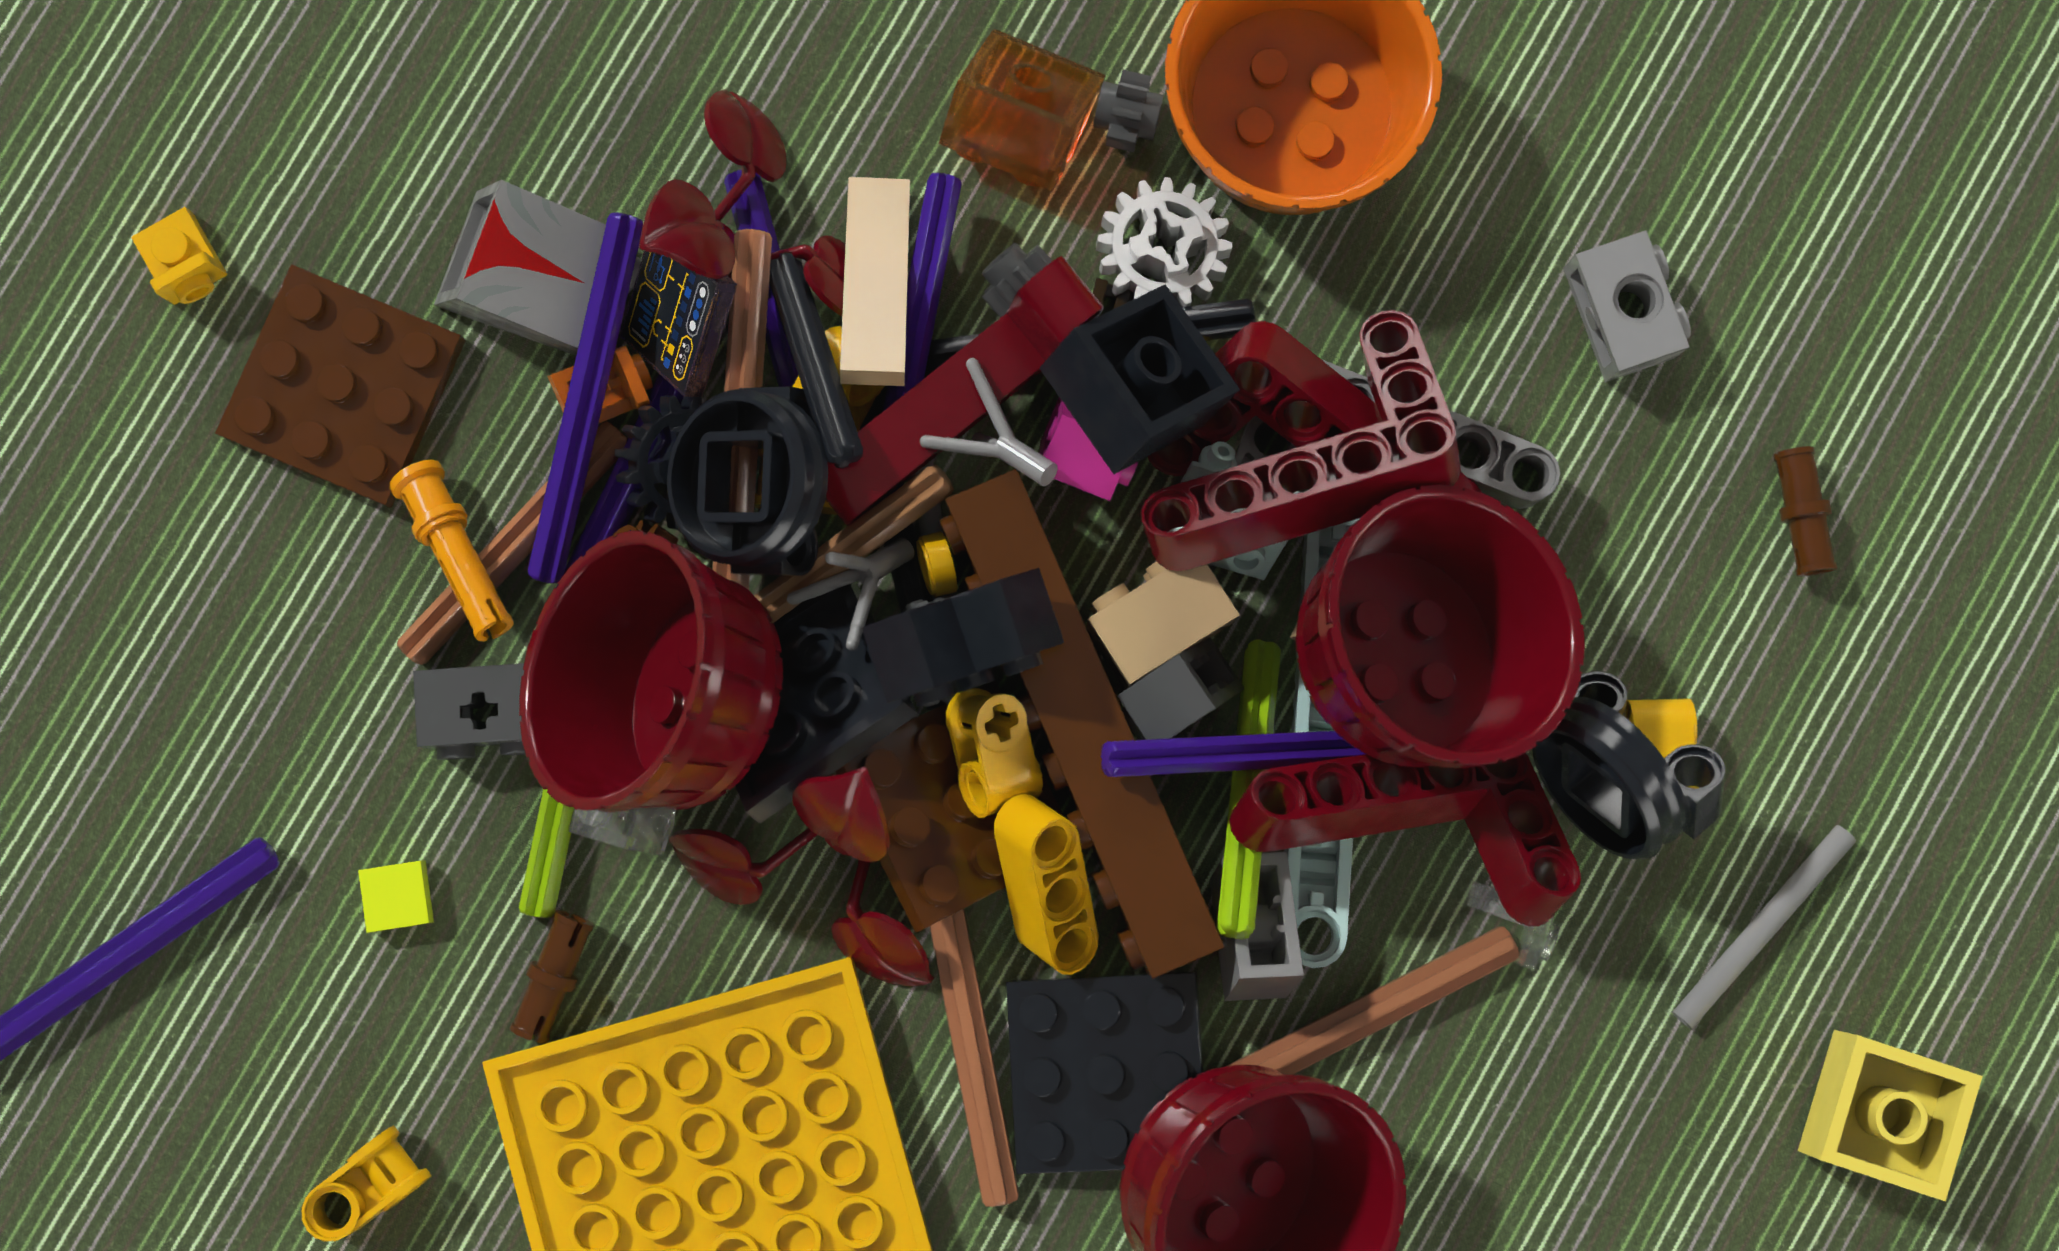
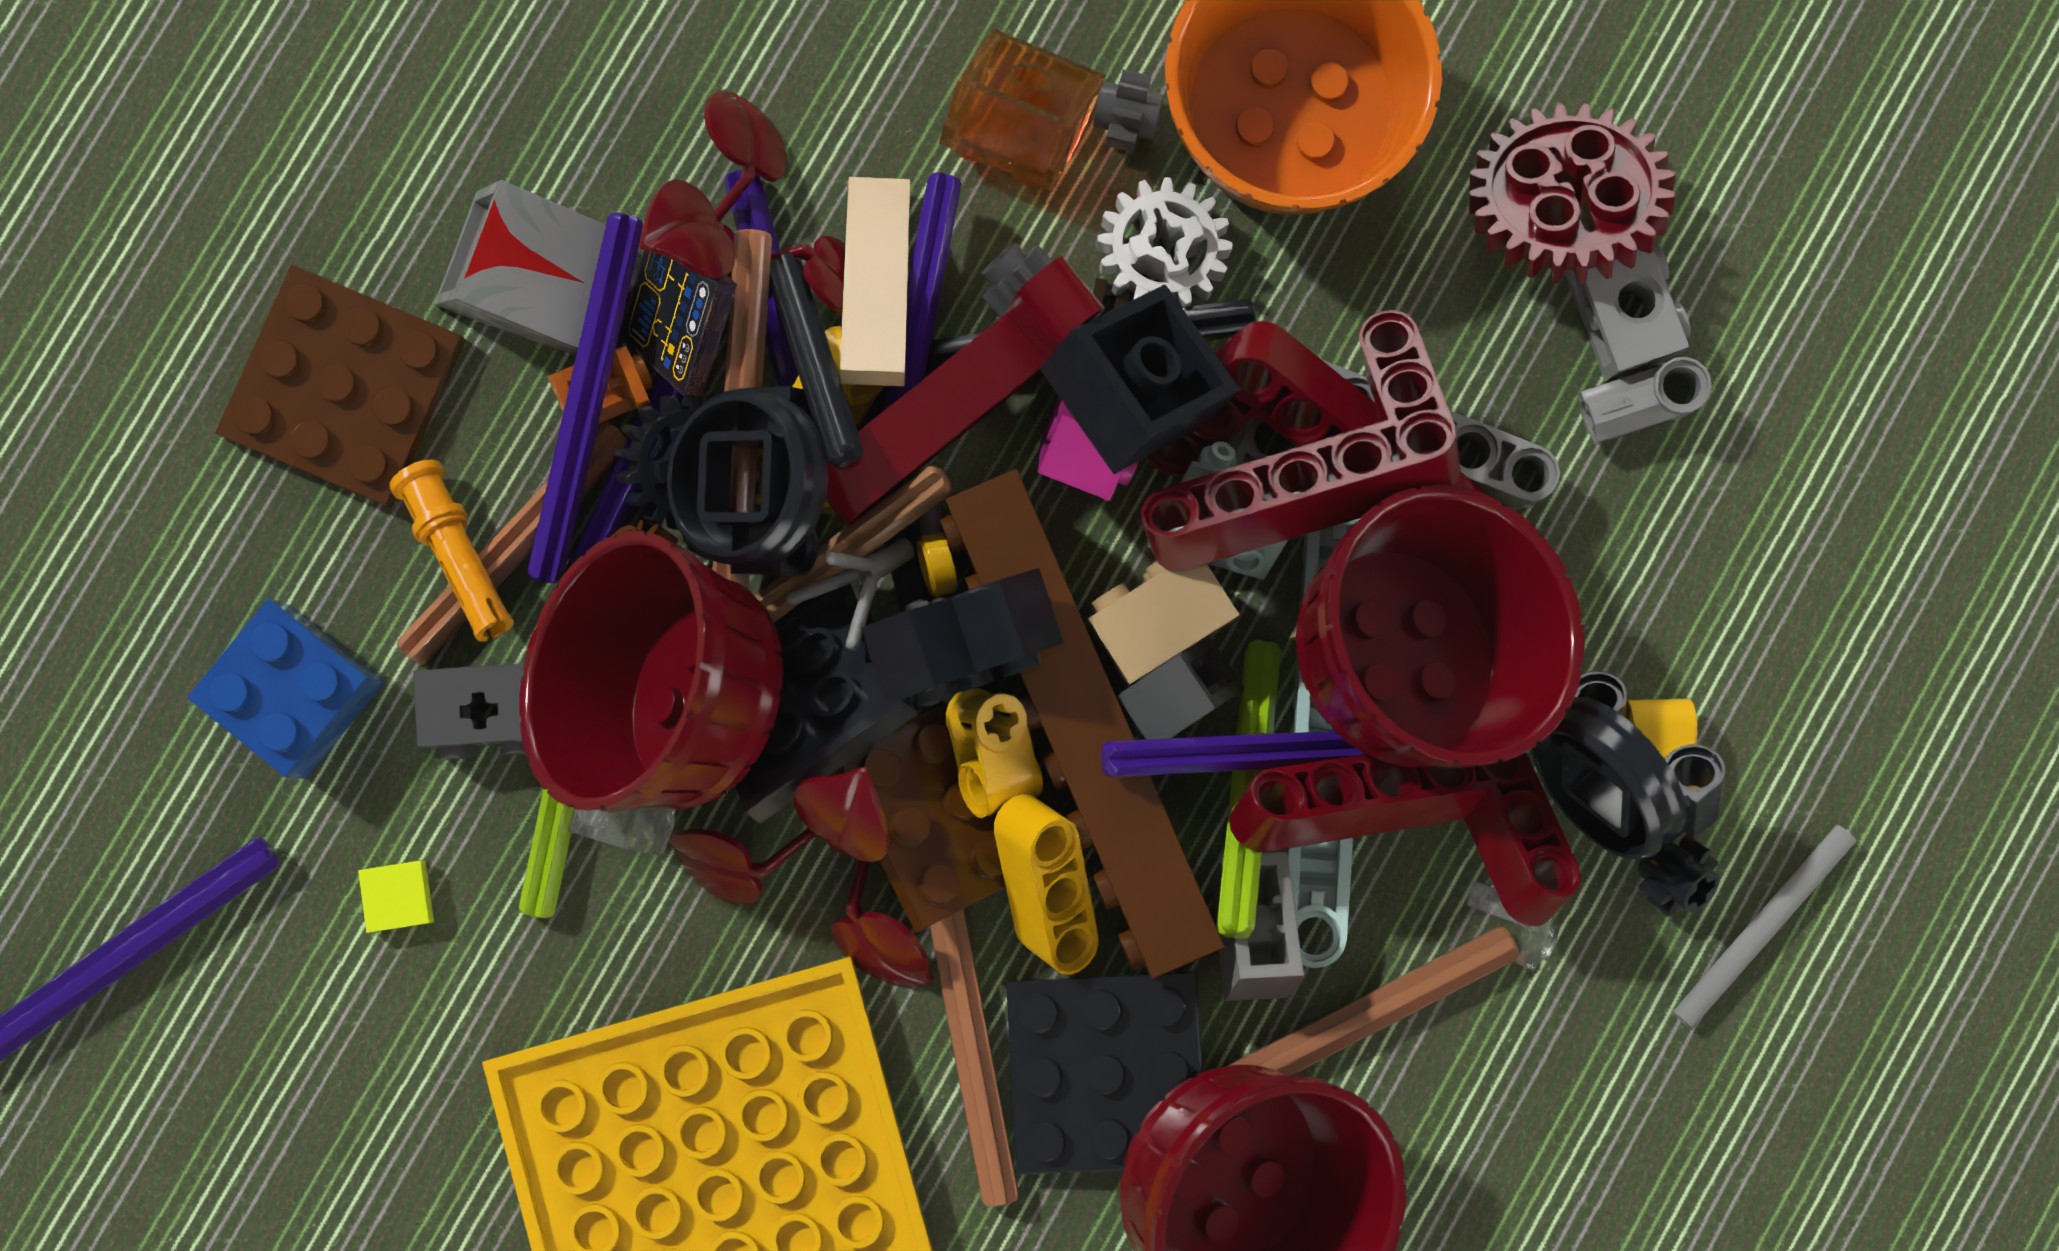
yellow bracket [131,207,228,305] -> none
yellow piece [301,1125,432,1242] -> none
reddish brown pin [509,910,594,1044] -> none
light grey plant [920,358,1058,486] -> none
reddish brown pin [1773,446,1838,577] -> none
light yellow brick [1798,1030,1983,1202] -> none
none -> blue brick [187,598,385,779]
none -> dark red gear [1469,103,1676,284]
none -> light grey piece [1577,357,1712,444]
none -> black gear [1638,834,1719,916]

